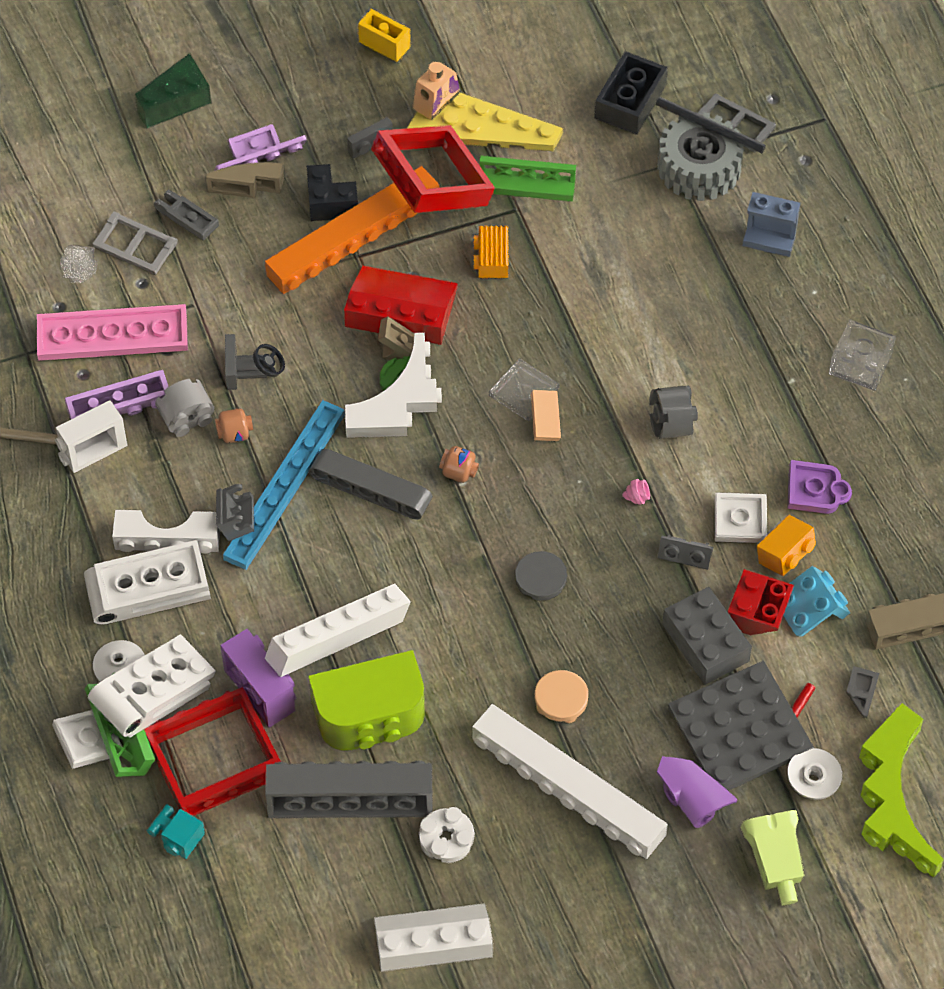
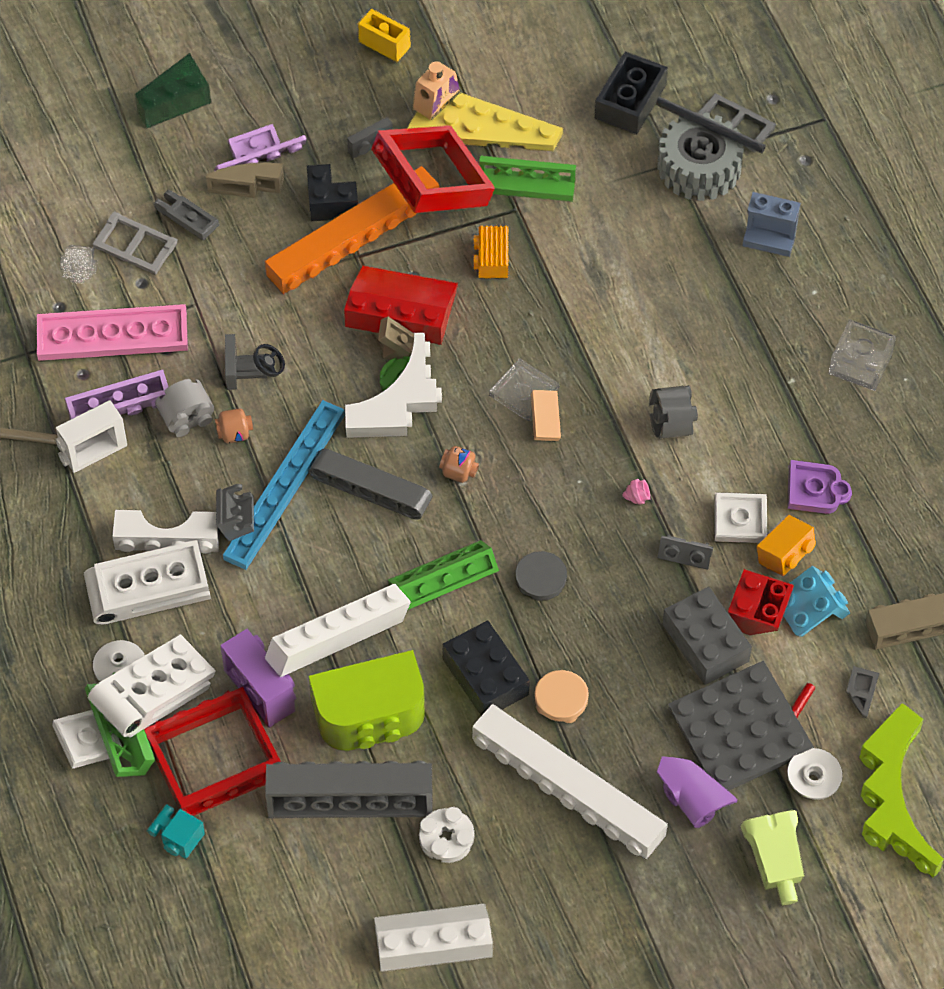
none -> bright green fence [388,540,499,610]
none -> black brick [442,620,530,716]

